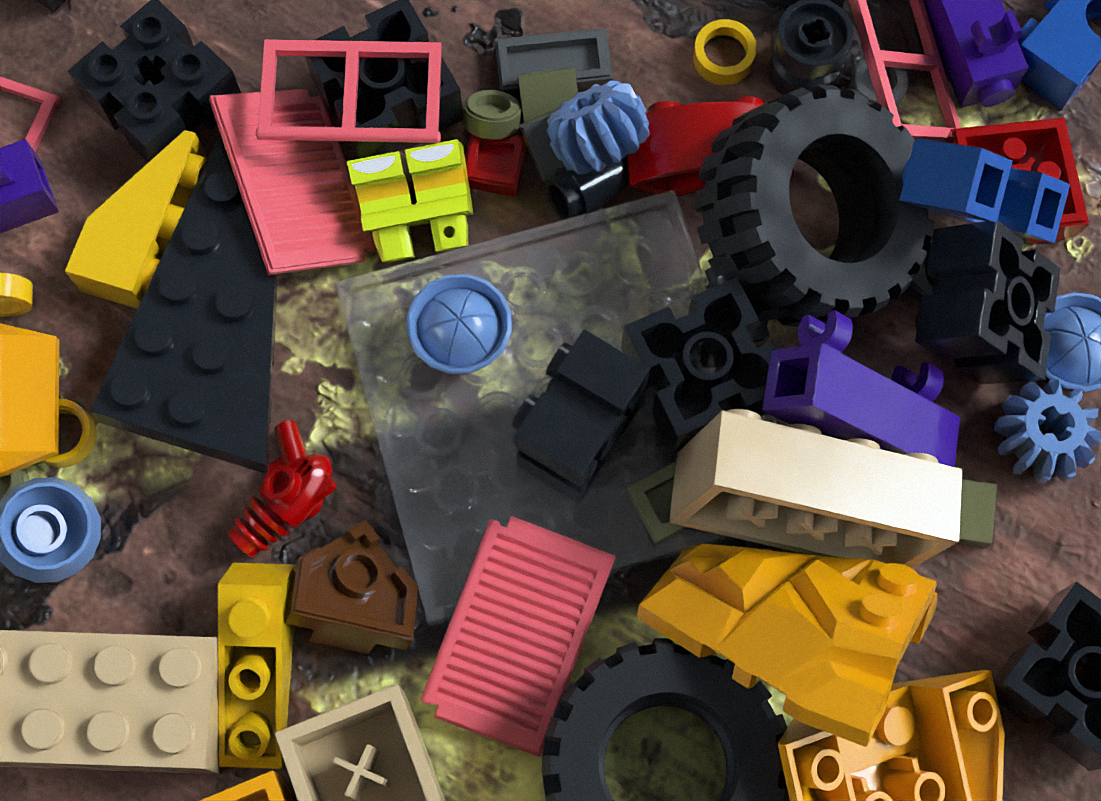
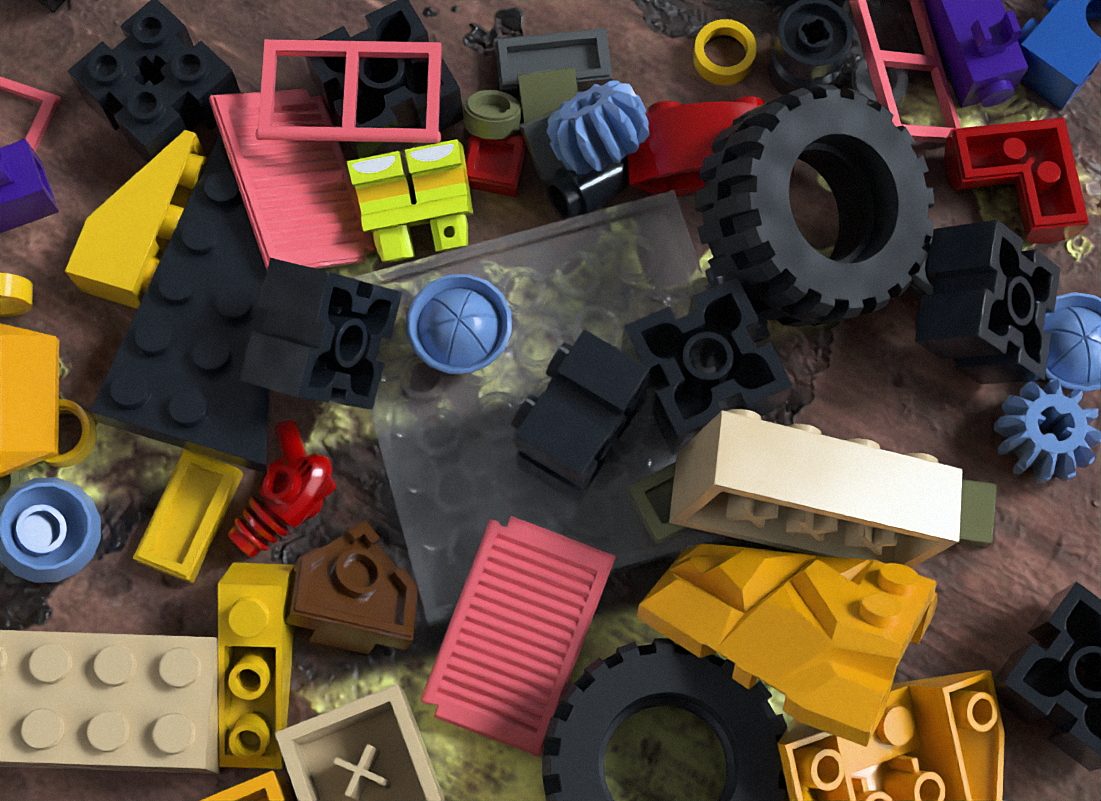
dark purple brick [762,311,960,467] -> none
blue arch [900,138,1070,243] -> none
none -> yellow tile [133,449,243,584]
none -> black brick [240,257,402,410]

